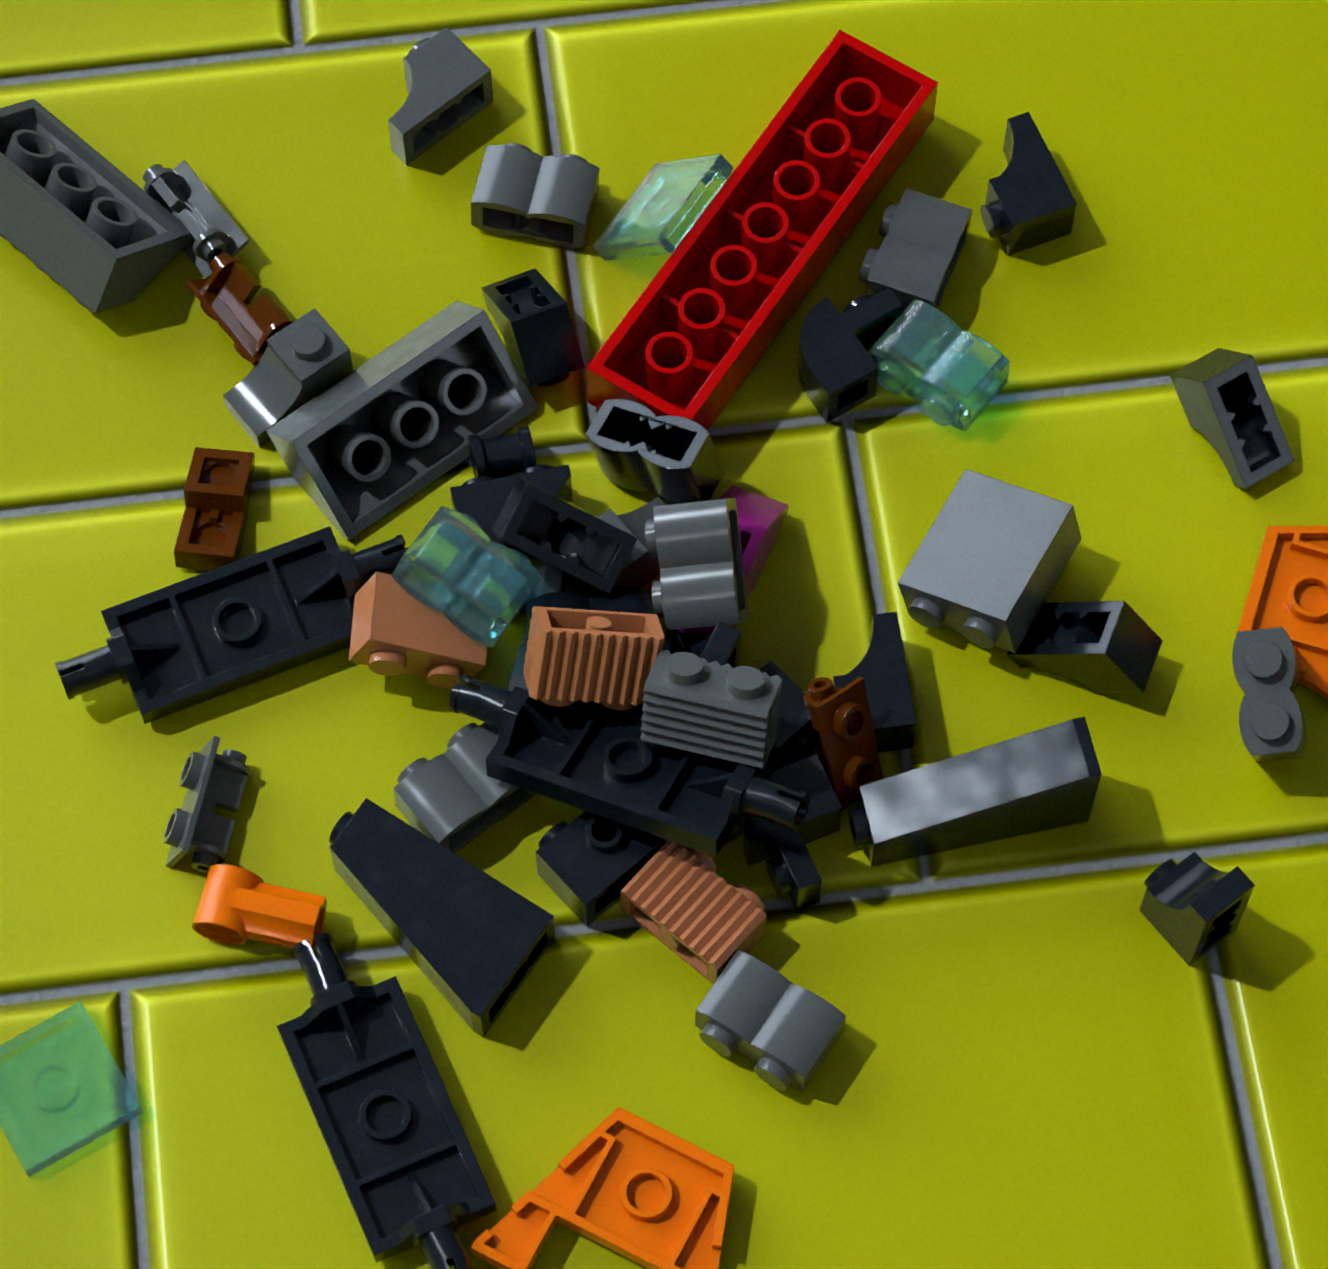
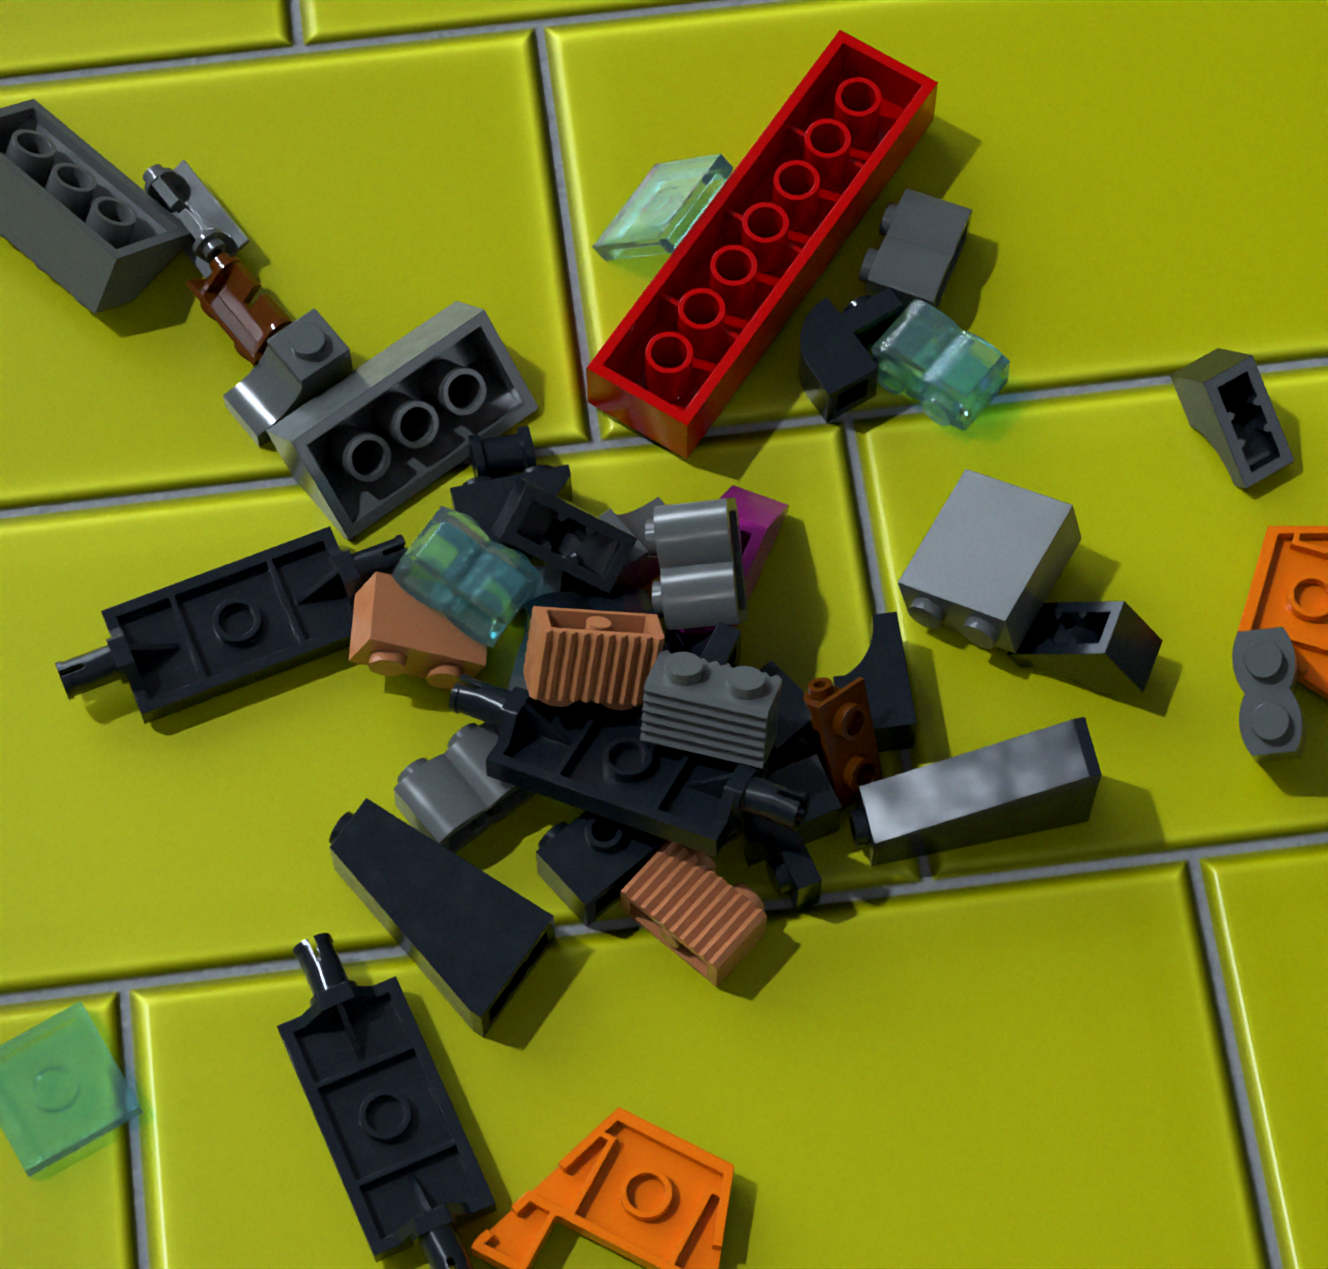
dark grey hinge [163,736,250,873] -> none
reddish brown slope [174,447,255,570] -> none
orange piece [192,864,327,953] -> none
dark grey arch [388,27,494,165] -> none
dark grey brick [471,143,600,248] -> none
black arch [481,269,585,386] -> none
black brick [585,399,725,504] -> none
dark grey brick [695,950,846,1092] -> none
black arch [981,112,1077,256] -> none
black arch [1139,852,1255,966] -> none

